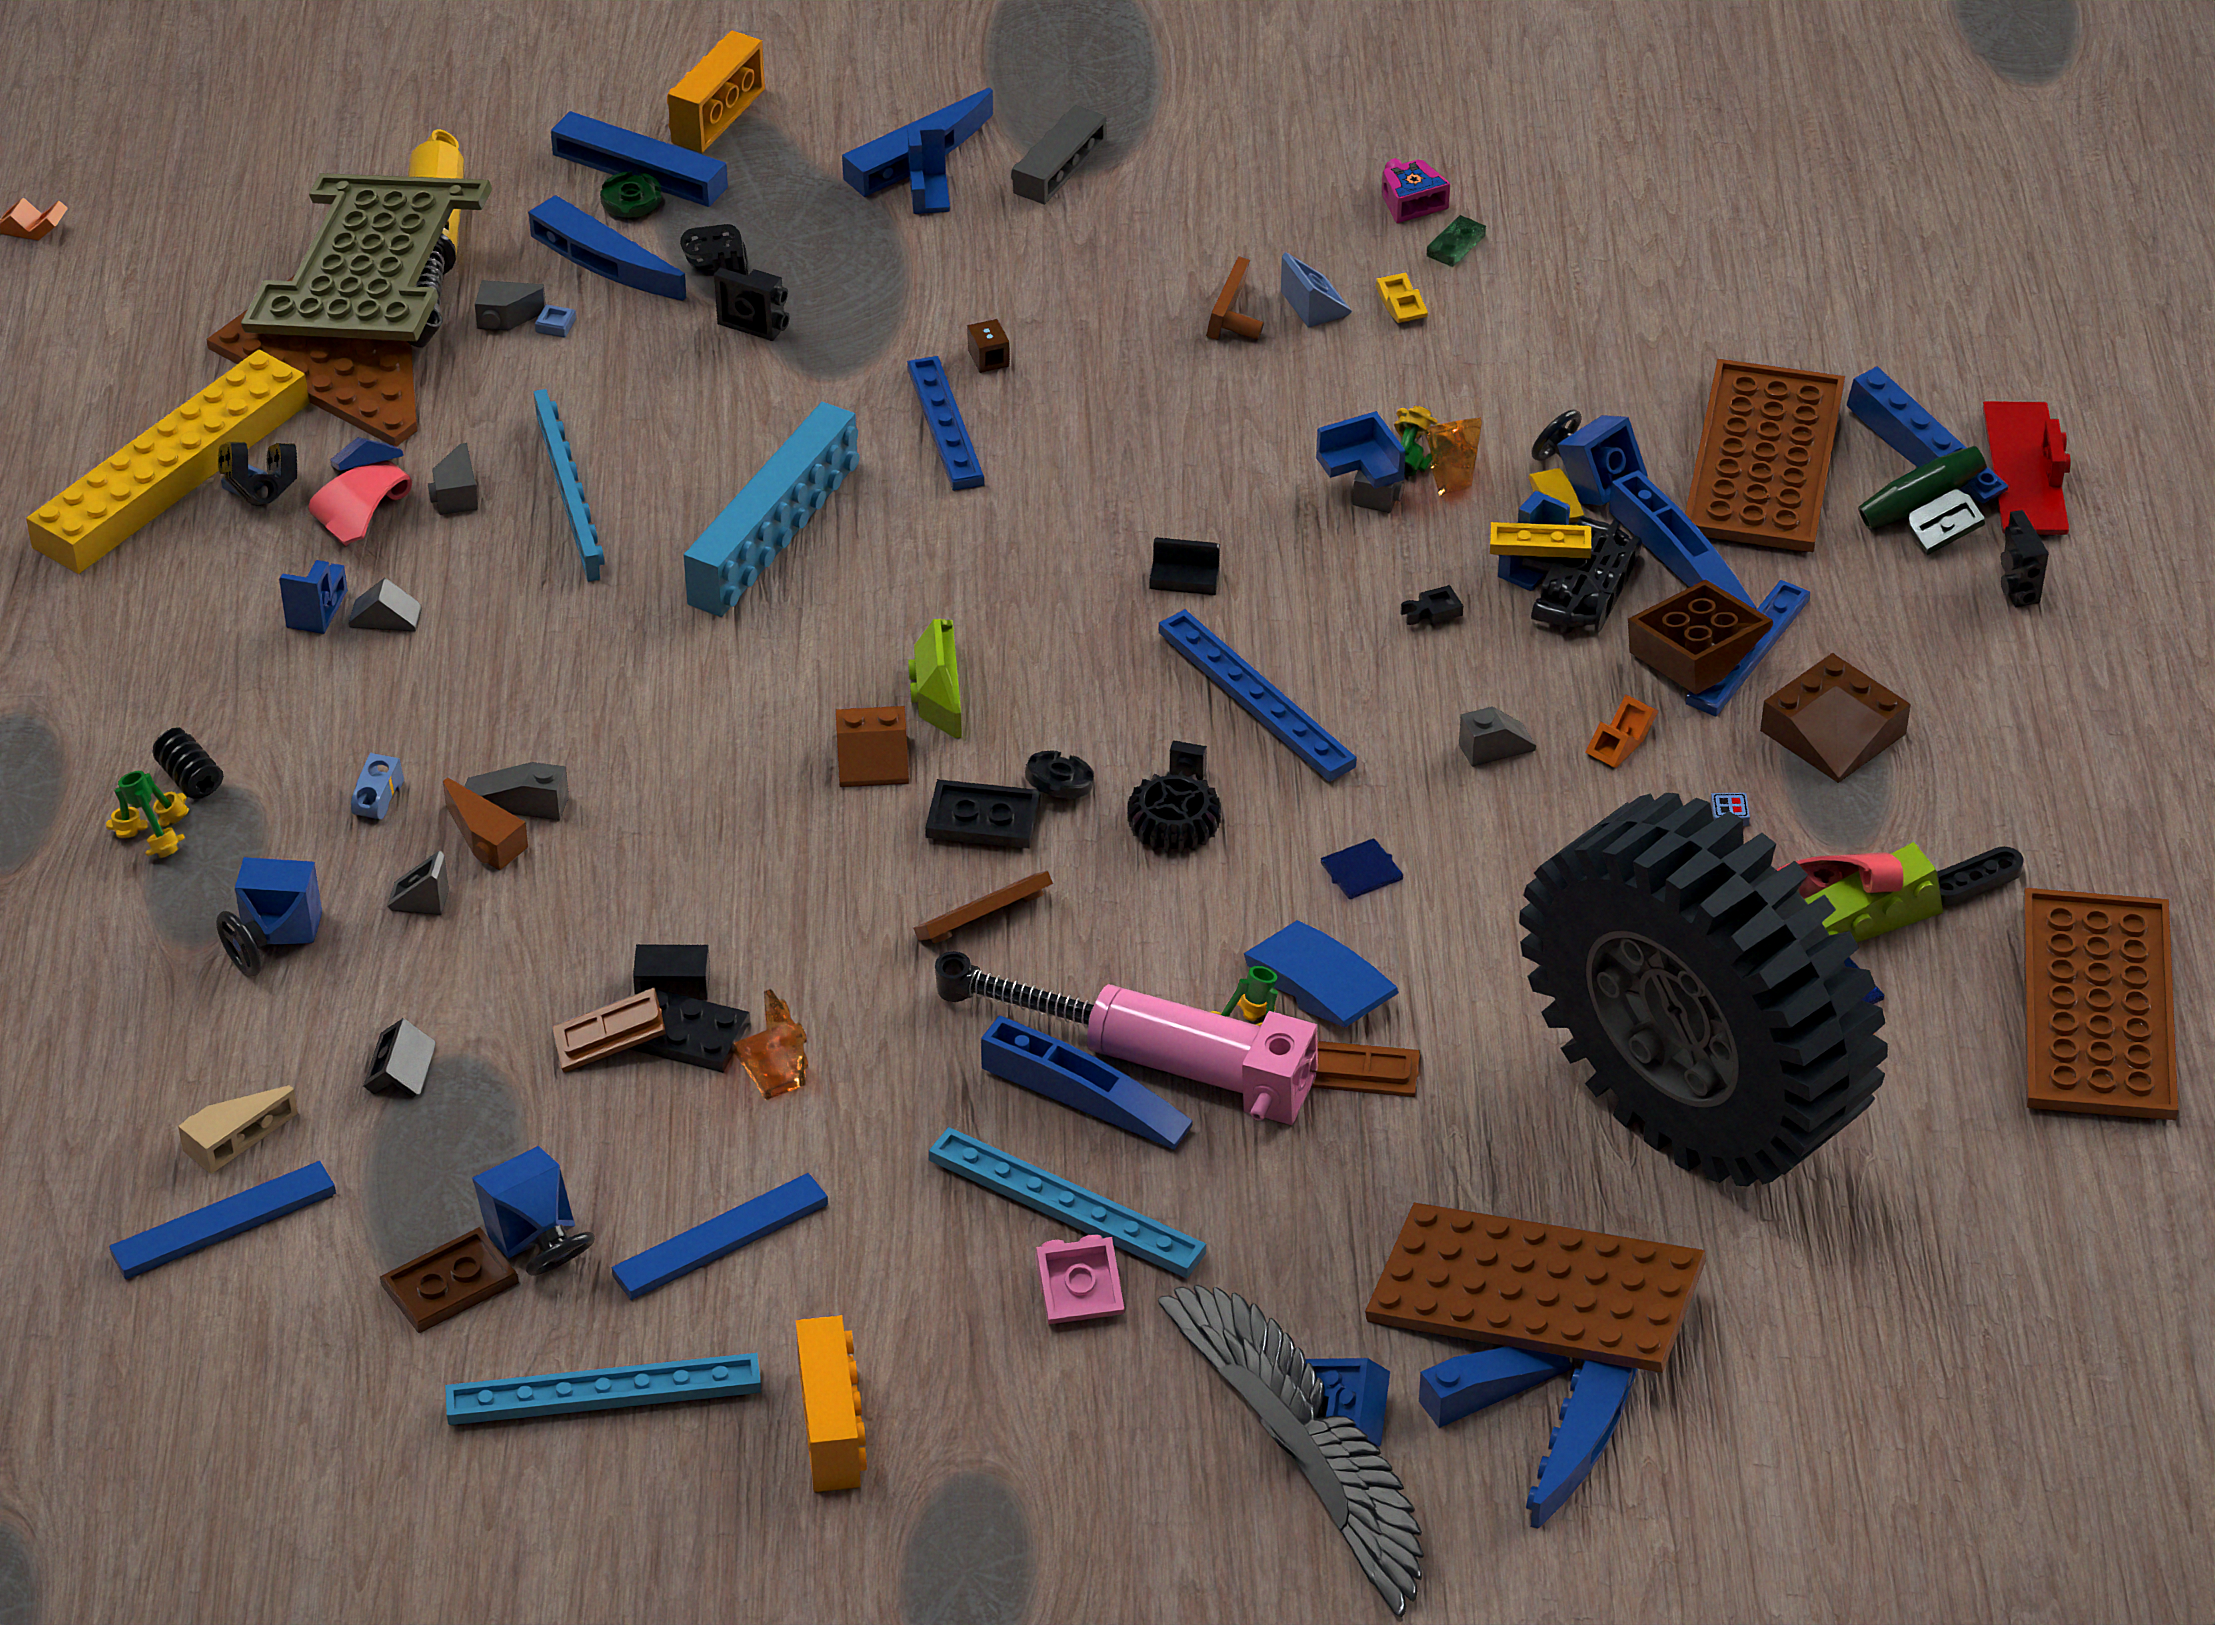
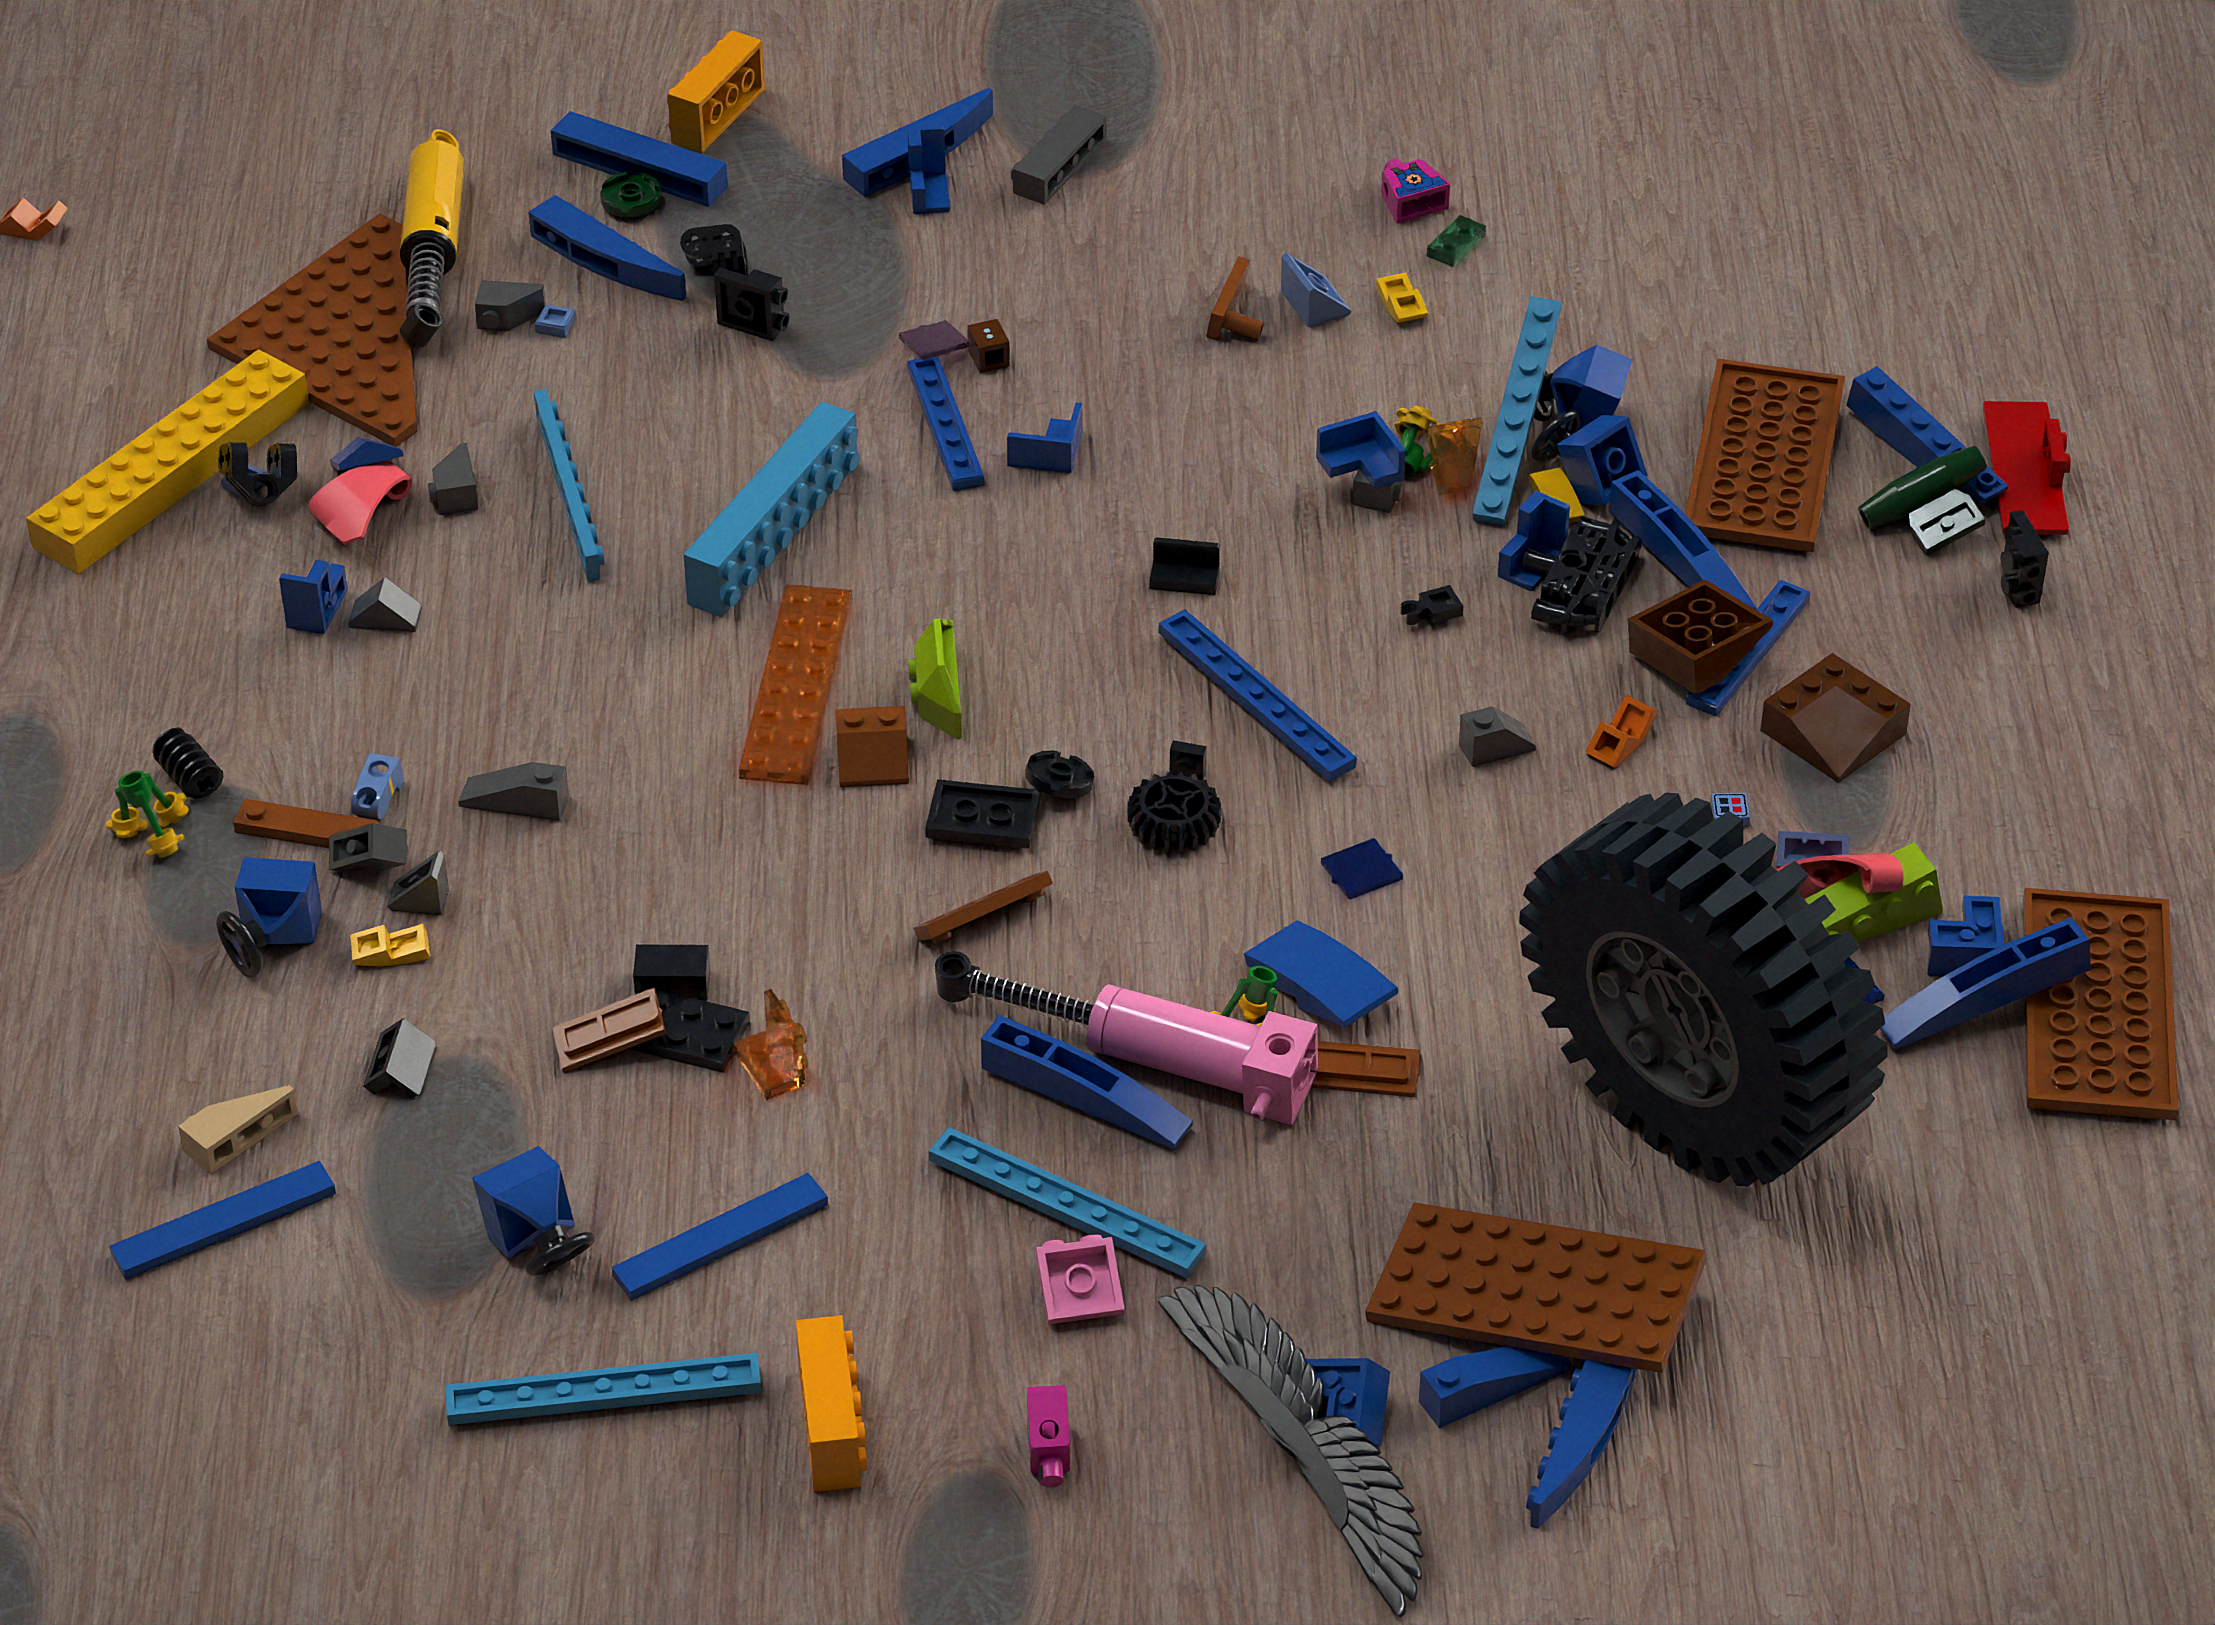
olive piece [241,173,492,341] -> none
reddish brown tile [380,1227,519,1333] -> none
dark orange slope [443,777,528,870] -> none
yellow plate [1490,522,1591,558] -> none
black plate [1937,846,2024,905] -> none
none -> dark orange plate [233,798,378,848]
none -> dark grey slope [329,823,408,871]
none -> yellow slope [350,924,430,966]
none -> clear orange plate [739,584,853,785]
none -> clear purple piece [899,320,970,360]
none -> blue panel [1007,402,1083,473]
none -> dark pink torso [1027,1385,1070,1487]
none -> dark azure plate [1472,296,1562,526]
none -> blue piece [1533,345,1633,432]
none -> medium blue slope [1776,830,1850,866]
none -> blue slope [1880,917,2091,1050]
none -> blue panel [1927,896,2004,976]

